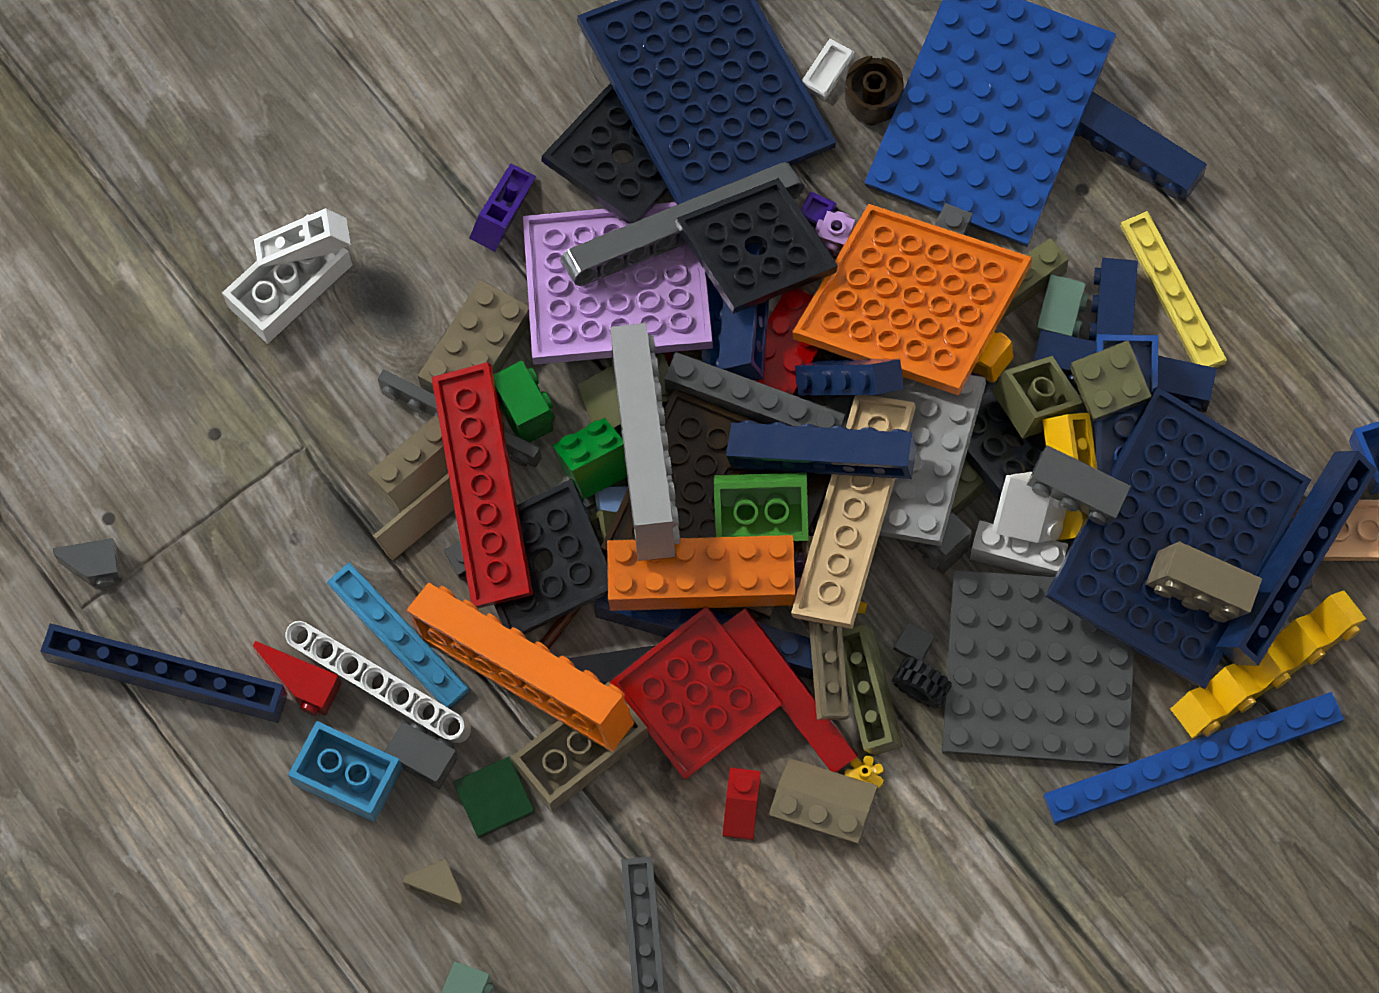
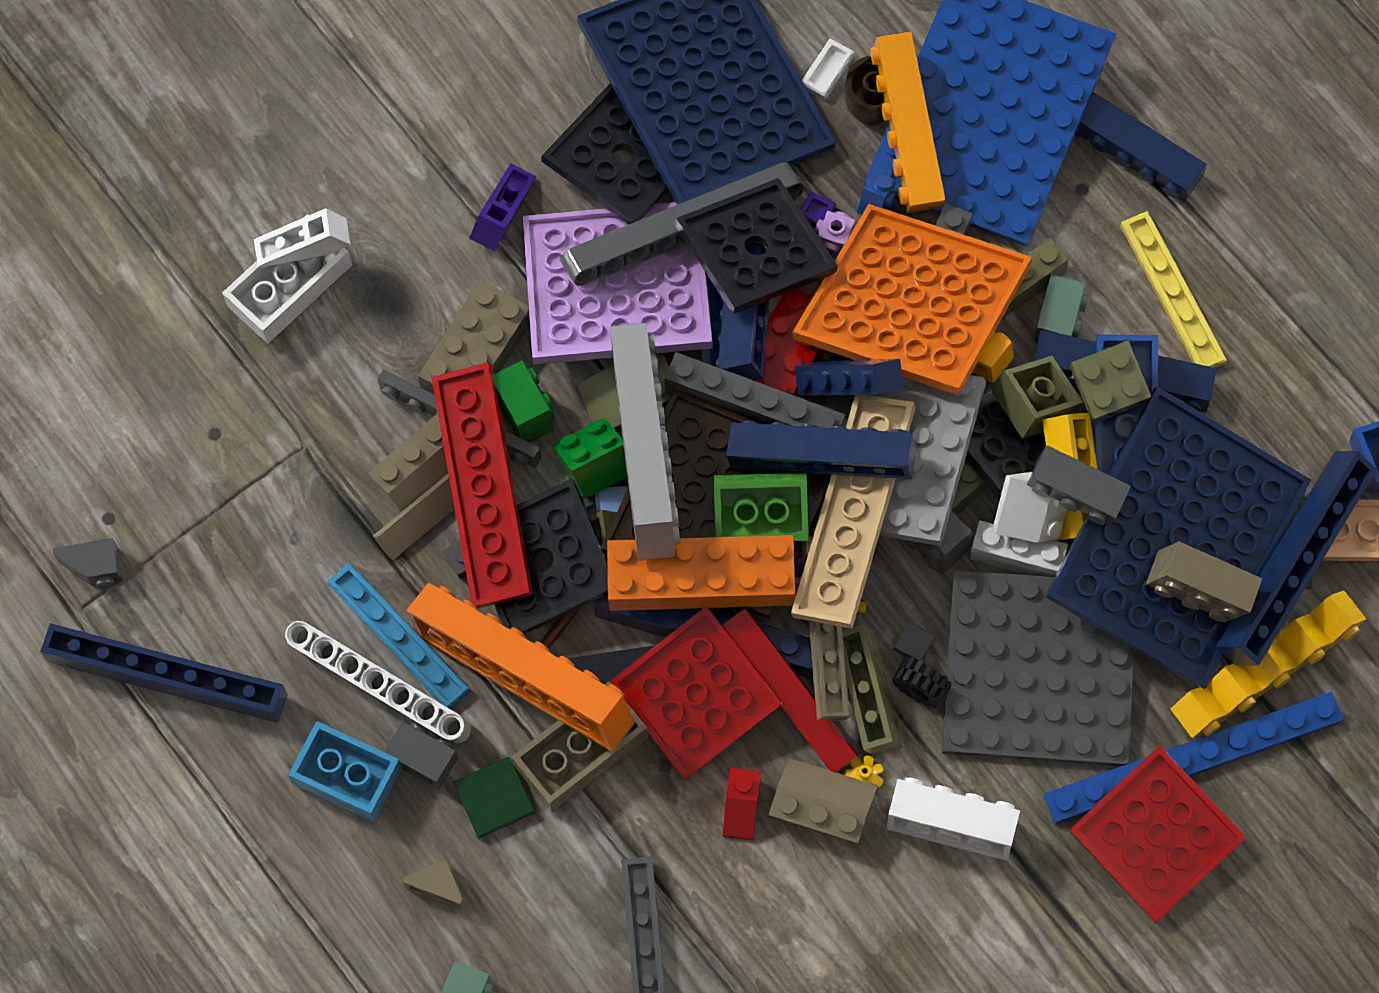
red slope [253,641,342,716] -> none
dark blue brick [1089,257,1138,342] -> none
none -> blue brick [857,171,897,215]
none -> light orange brick [870,32,945,213]
none -> white brick [887,778,1020,861]
none -> red plate [1069,745,1246,923]

